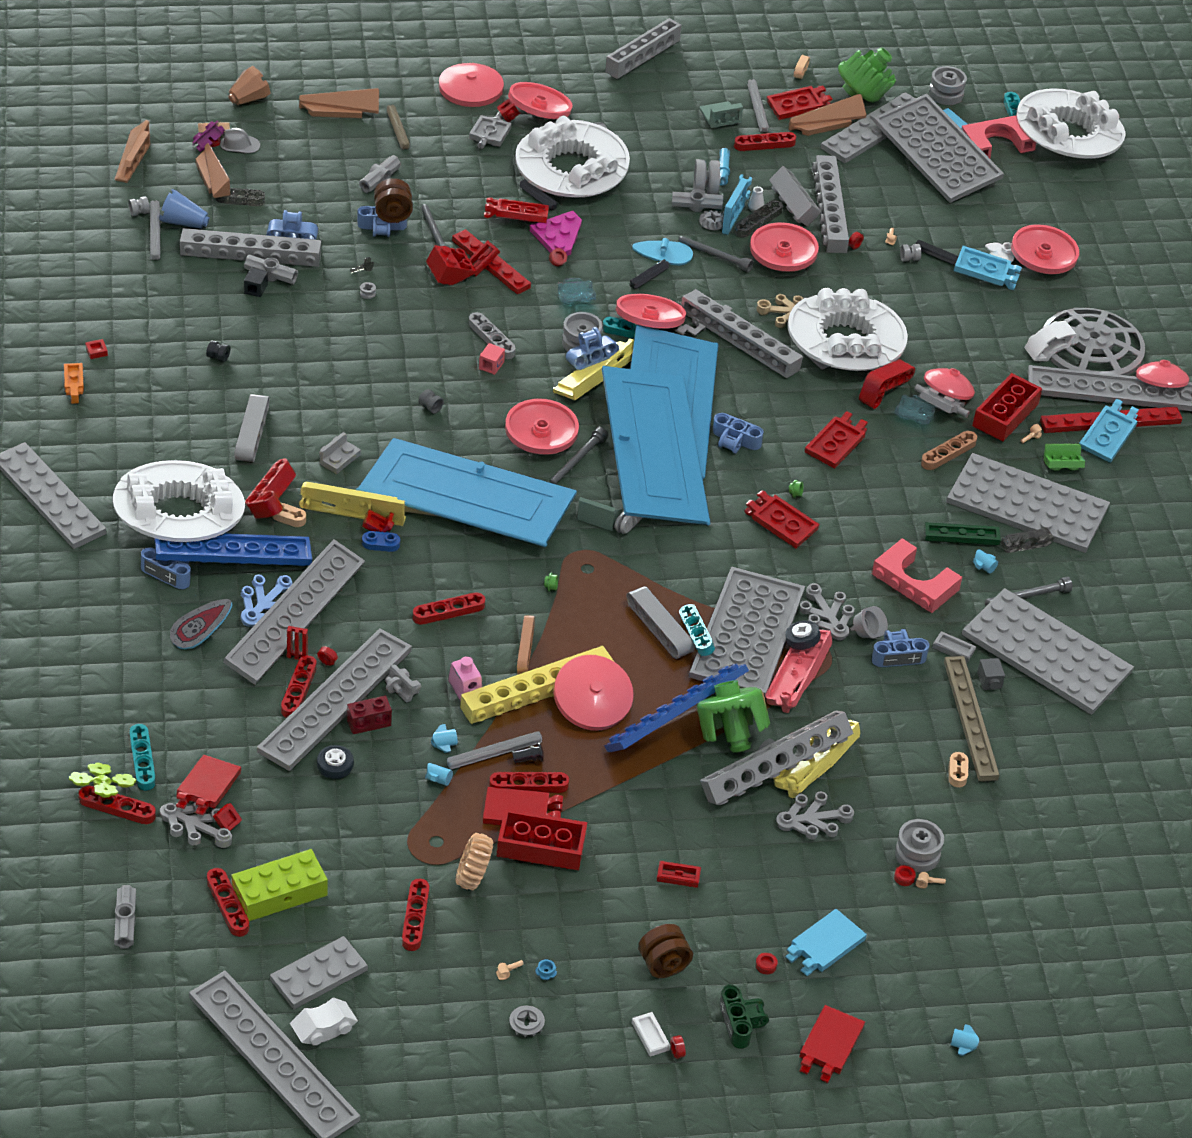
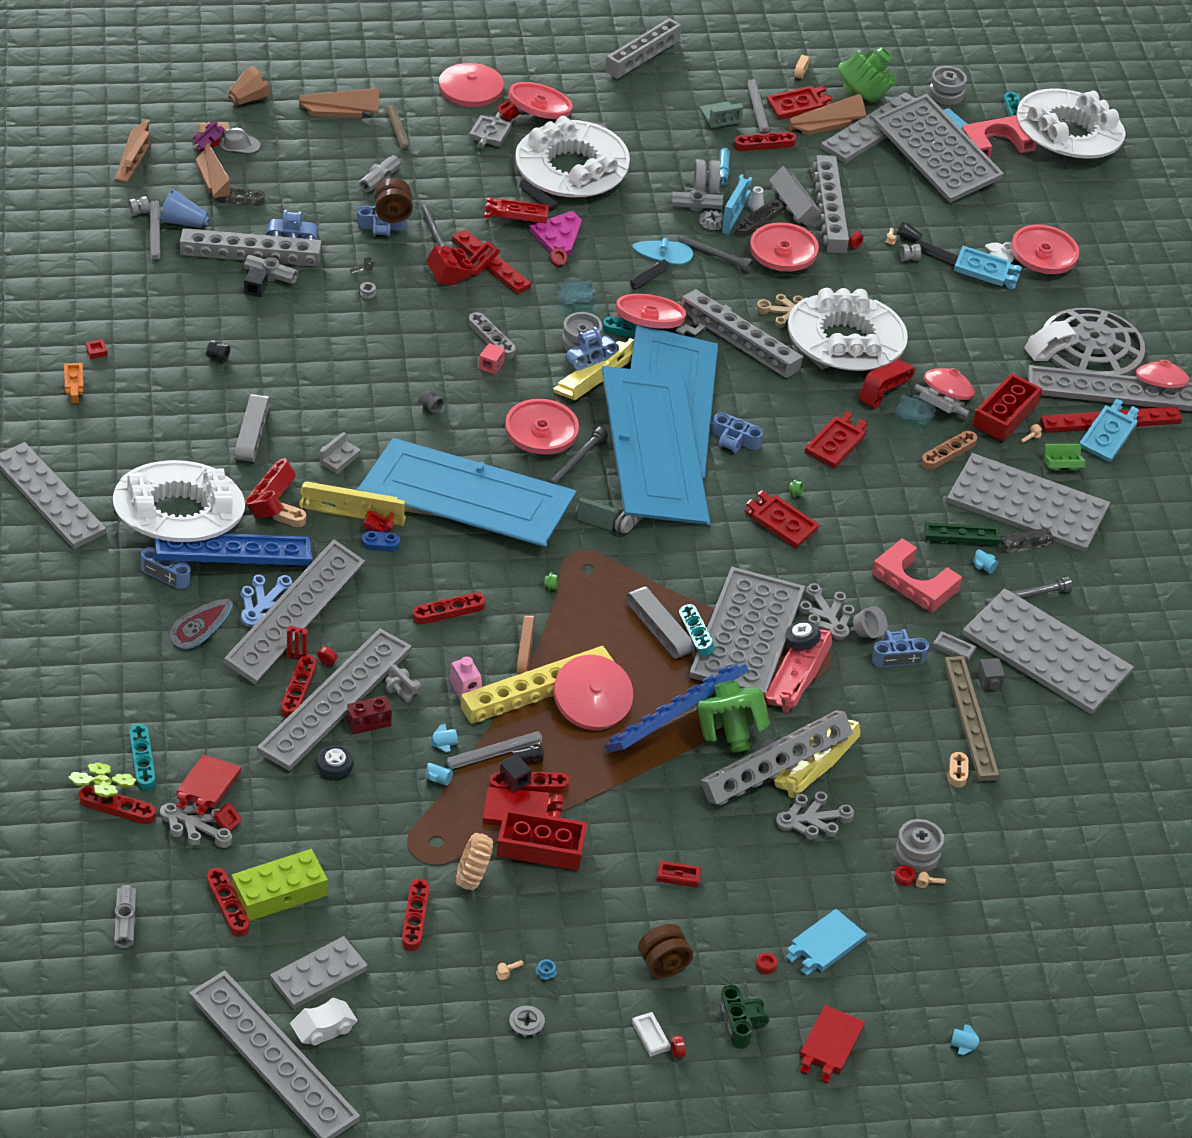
none -> black brick [499,755,532,792]
none -> black cone [896,222,923,242]

